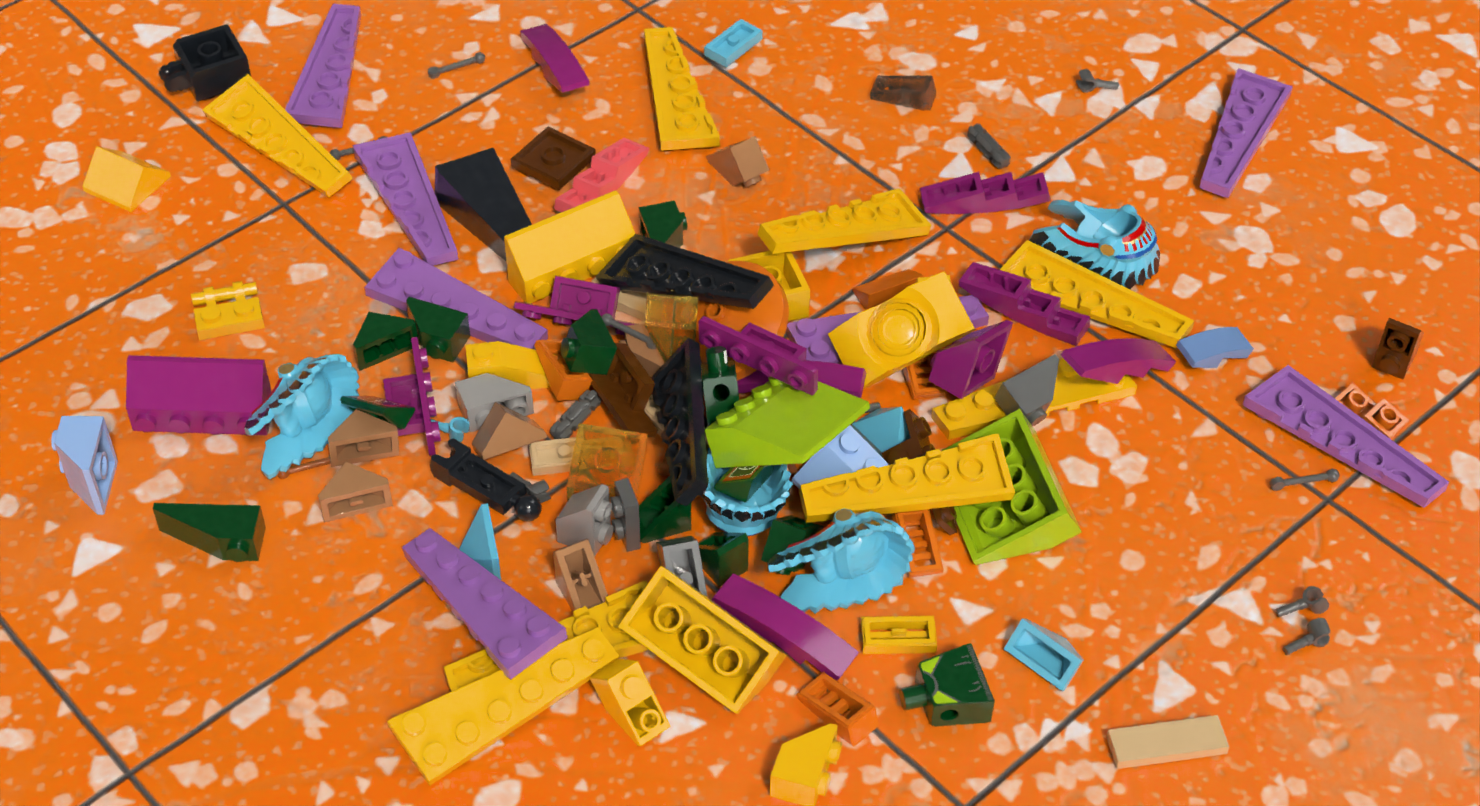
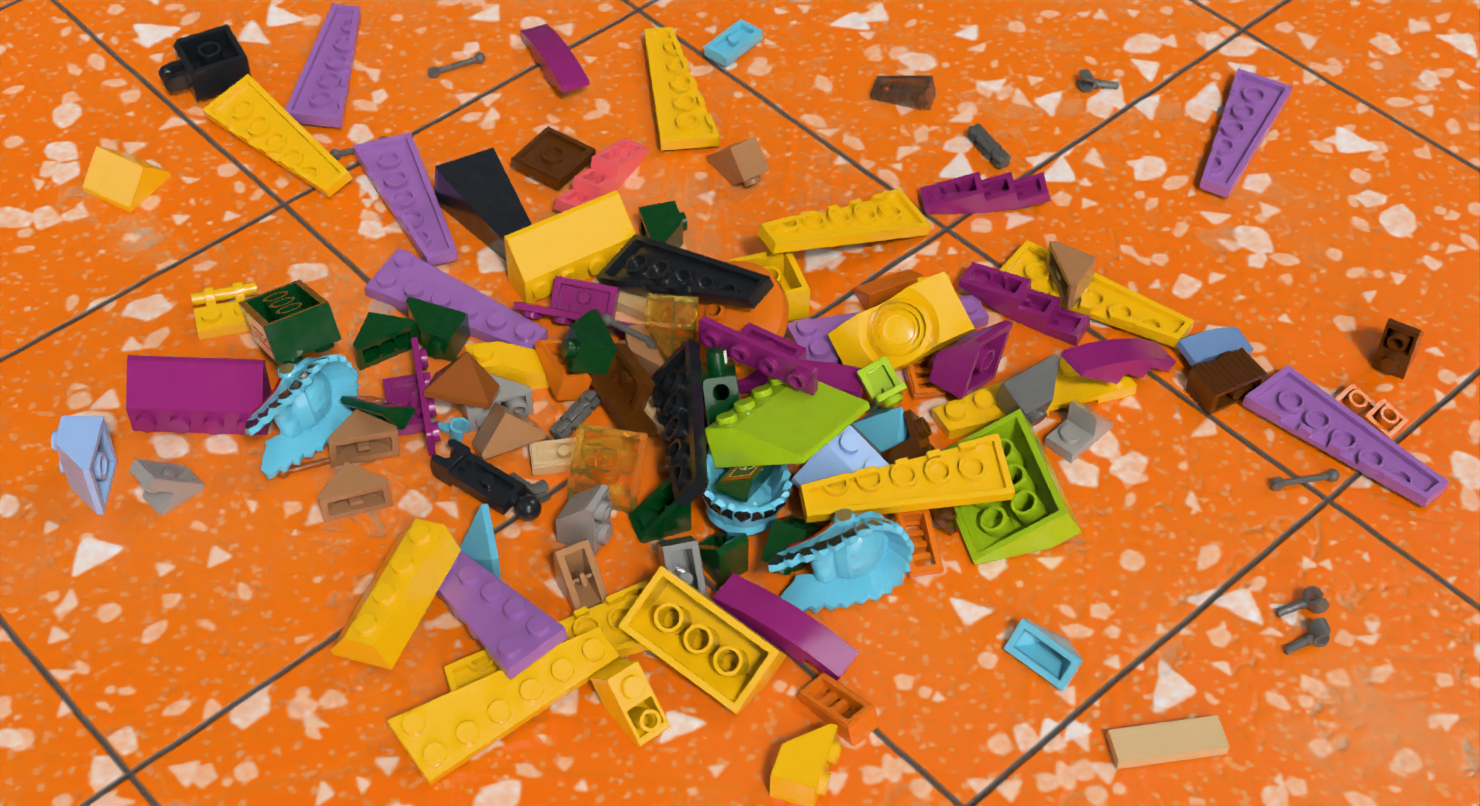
dark green slope [153,503,266,562] -> none
dark grey plate [610,478,641,552] -> none
yellow tile [861,616,937,654] -> none
dark green torso [899,643,995,727] -> none
medium azure piece [1029,200,1160,289] -> none
none -> light grey slope [129,459,206,515]
none -> dark green brick [238,279,342,364]
none -> yellow slope [330,518,461,670]
none -> dark orange slope [424,351,500,410]
none -> lime bracket [856,356,908,409]
none -> light grey slope [1044,401,1114,463]
none -> medium nougat slope [1046,241,1097,309]
none -> reddish brown brick [1186,347,1268,415]

